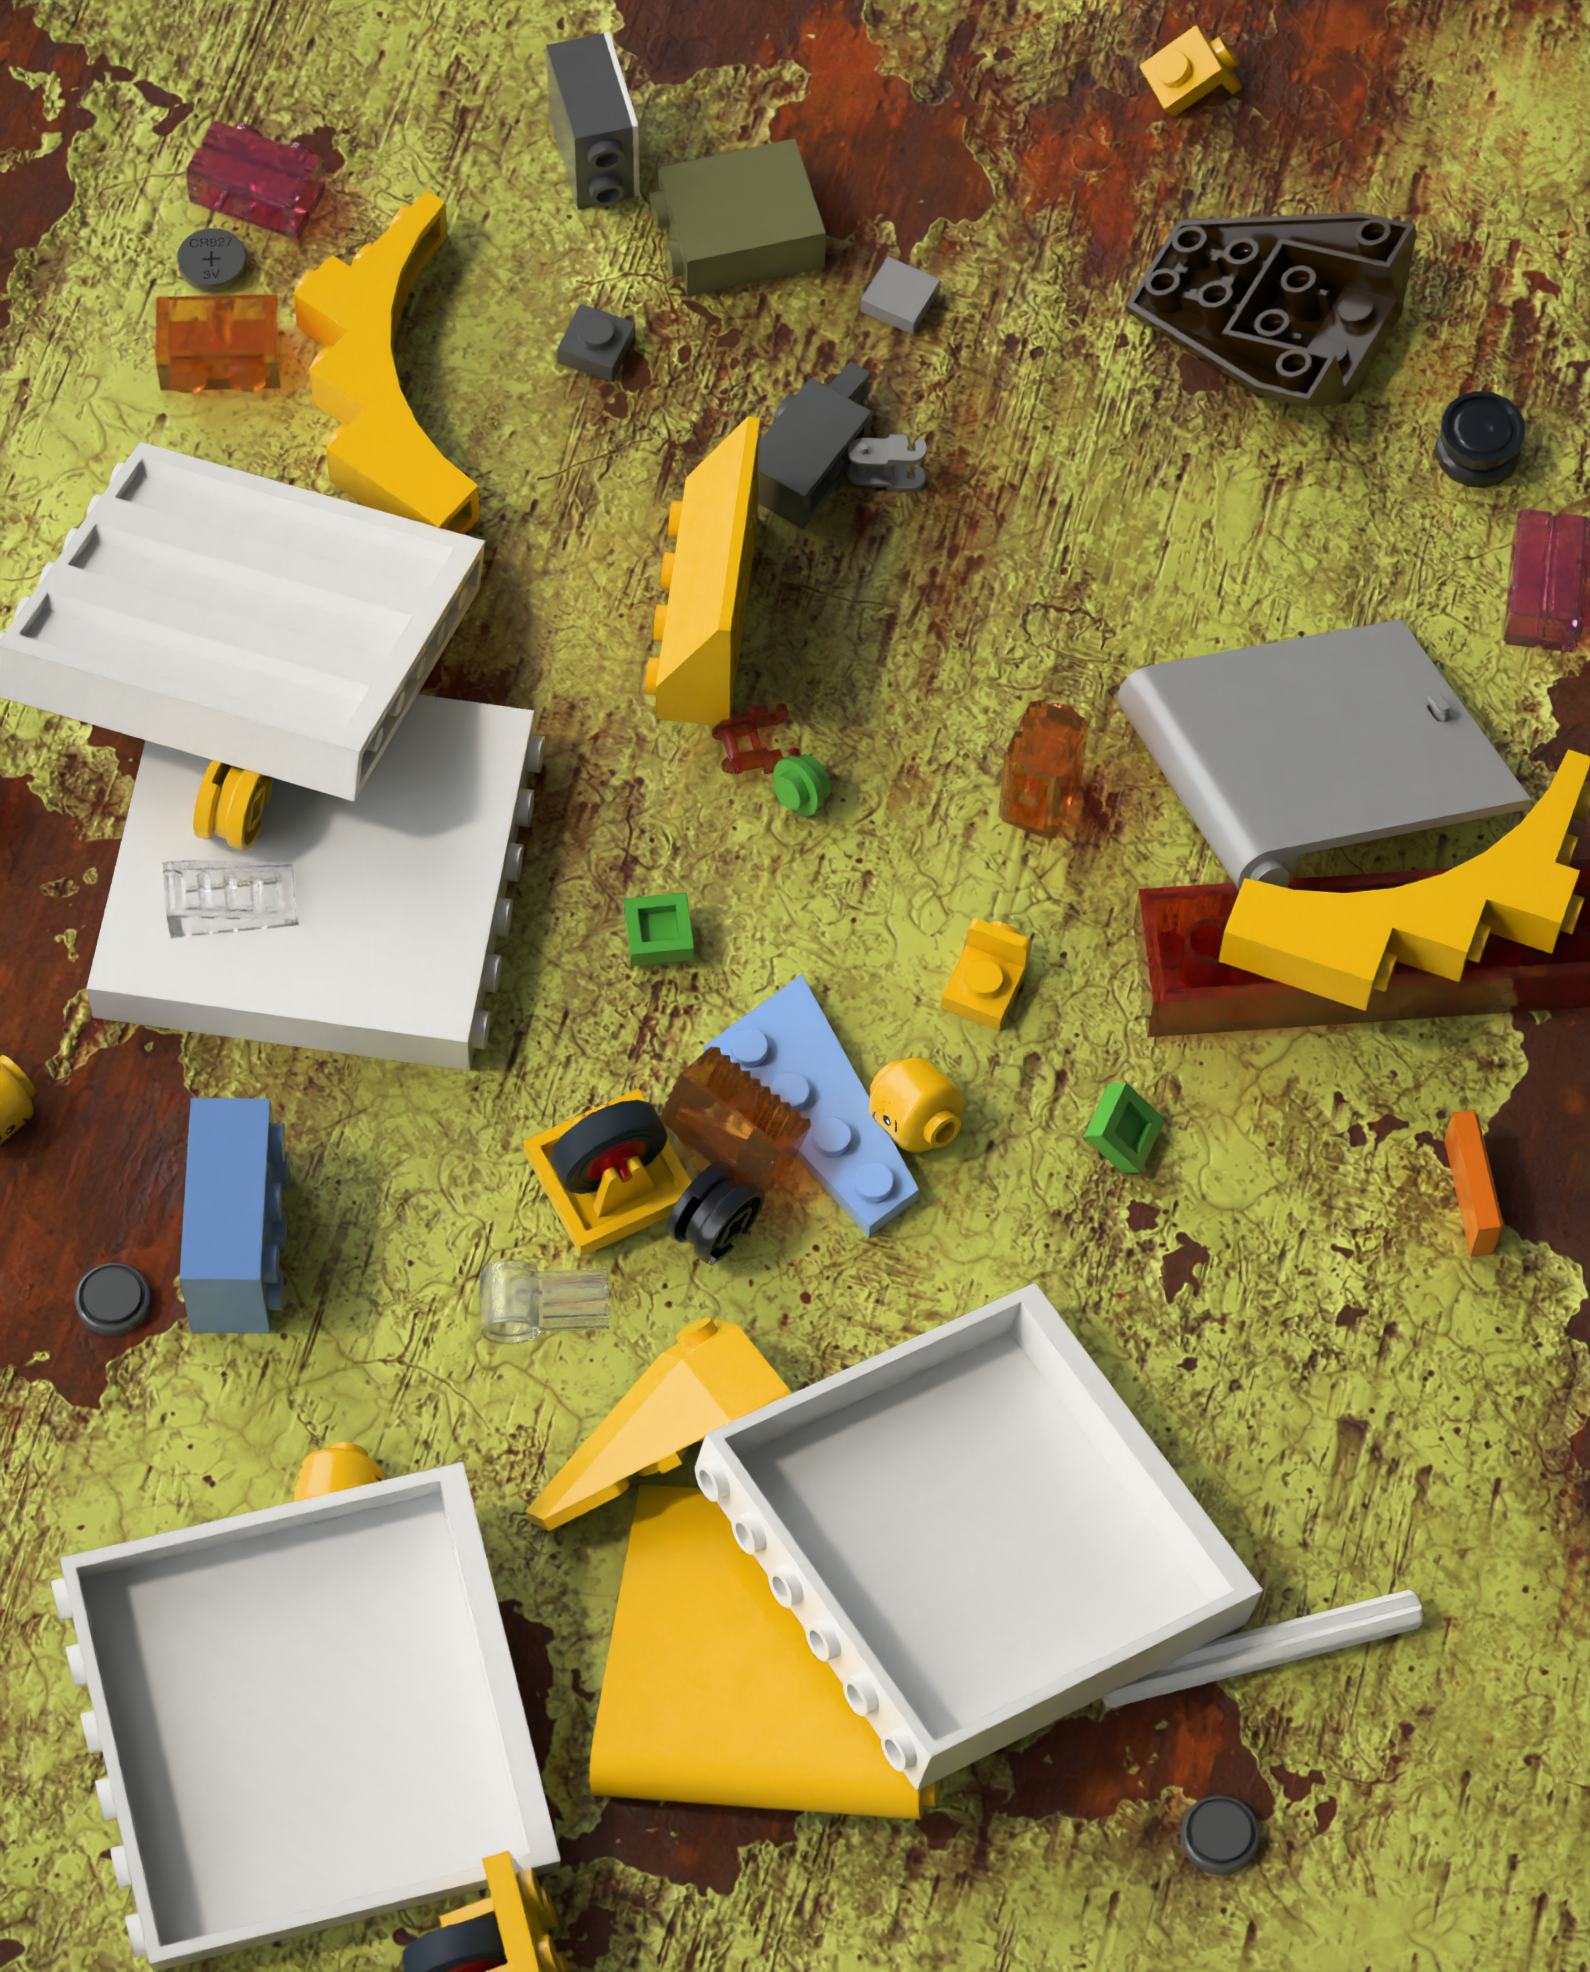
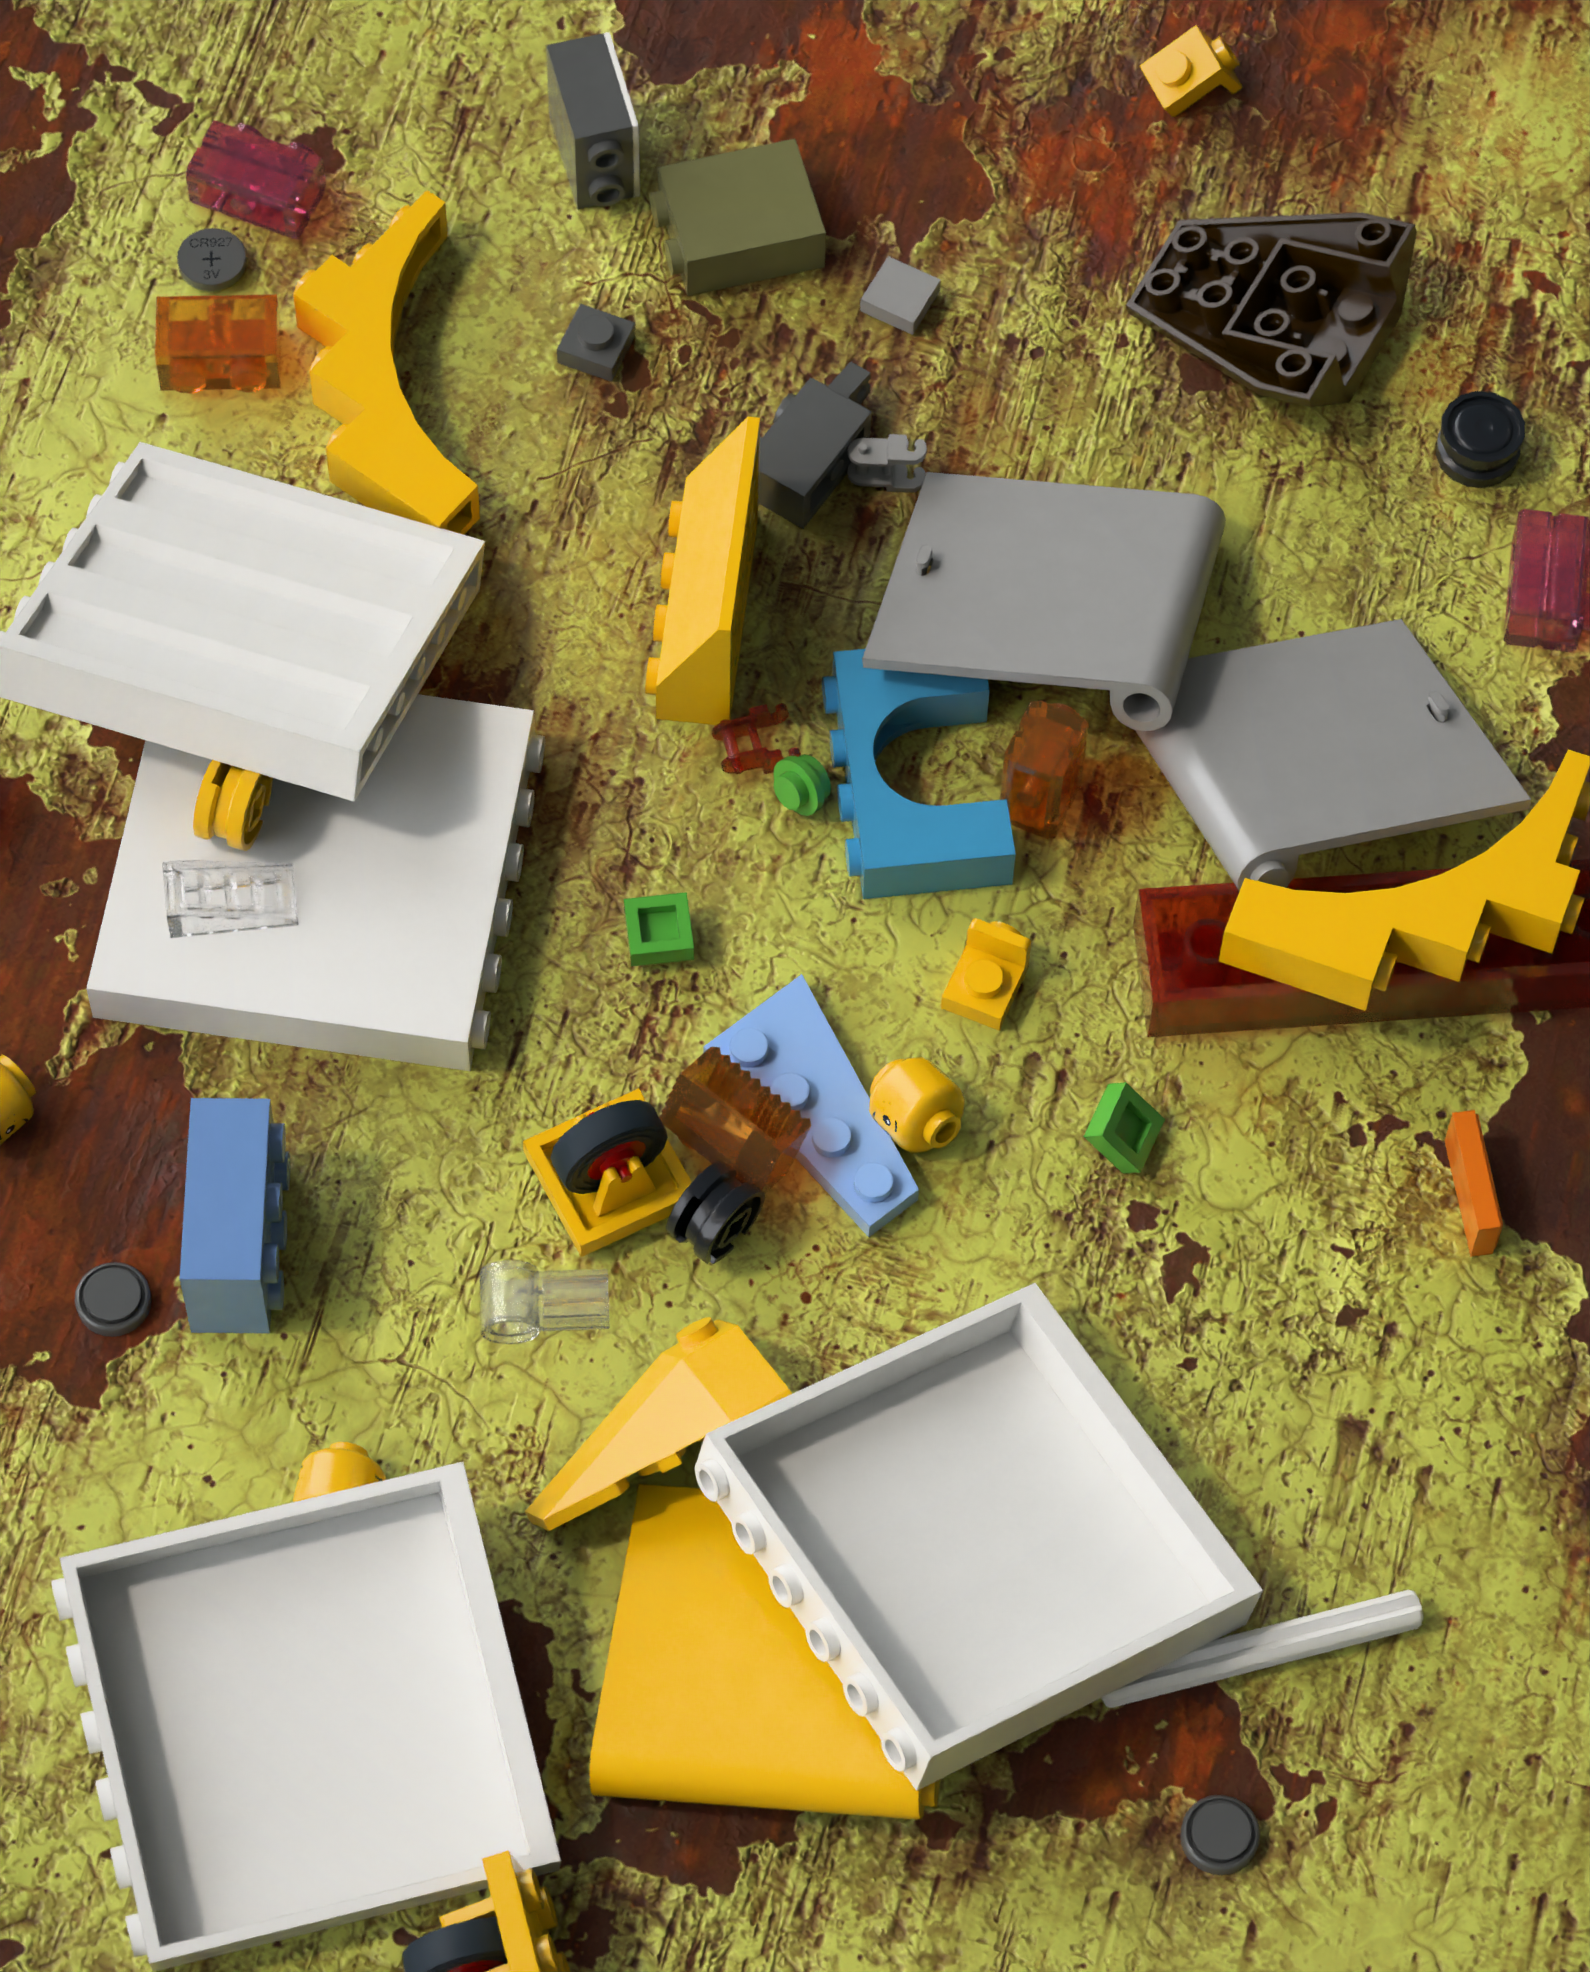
none -> dark azure arch [822,649,1016,899]
none -> light grey door [862,472,1226,731]

